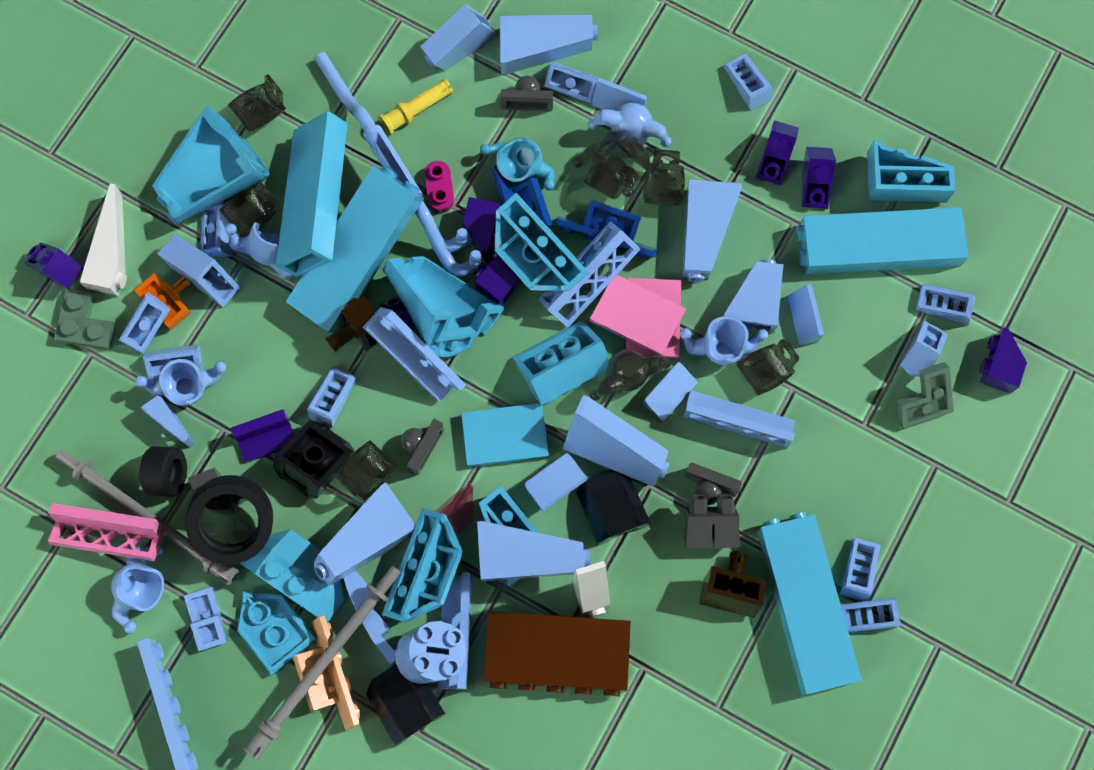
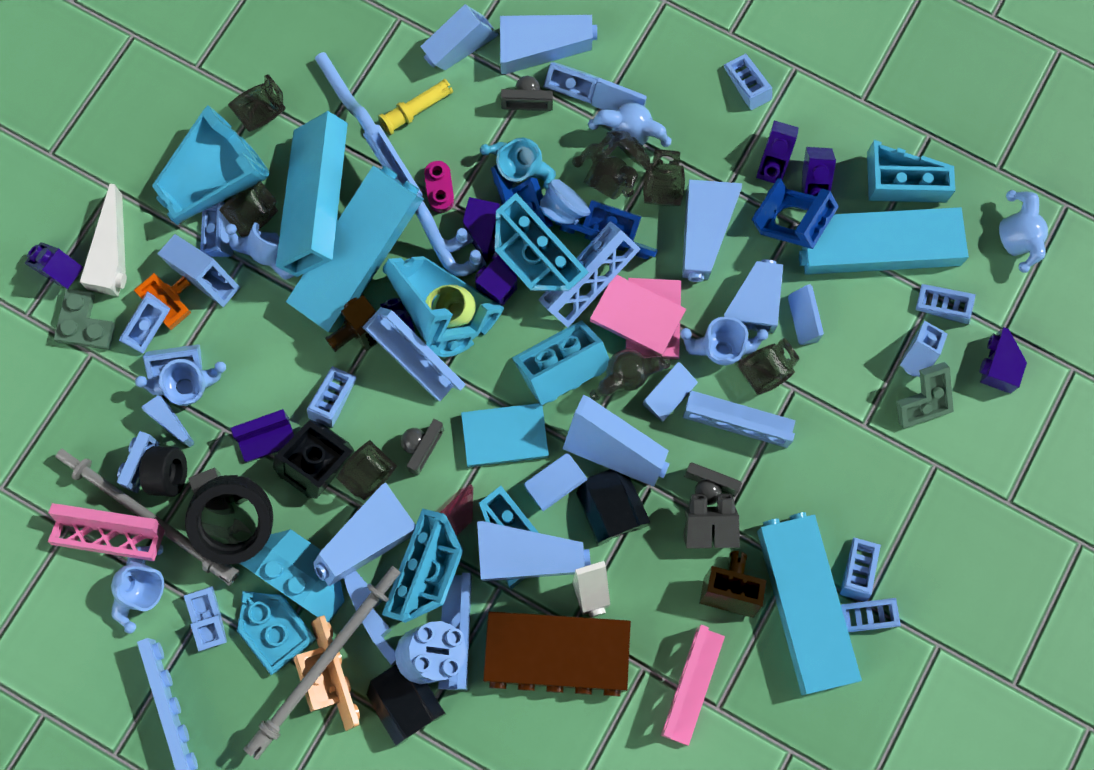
none -> light blue plate [117,431,160,493]
none -> yellowish green helmet [425,285,476,328]
none -> light blue hat [540,179,591,224]
none -> bright pink fence [661,625,725,746]
none -> blue panel [752,178,839,249]
none -> light blue piece [999,190,1048,273]

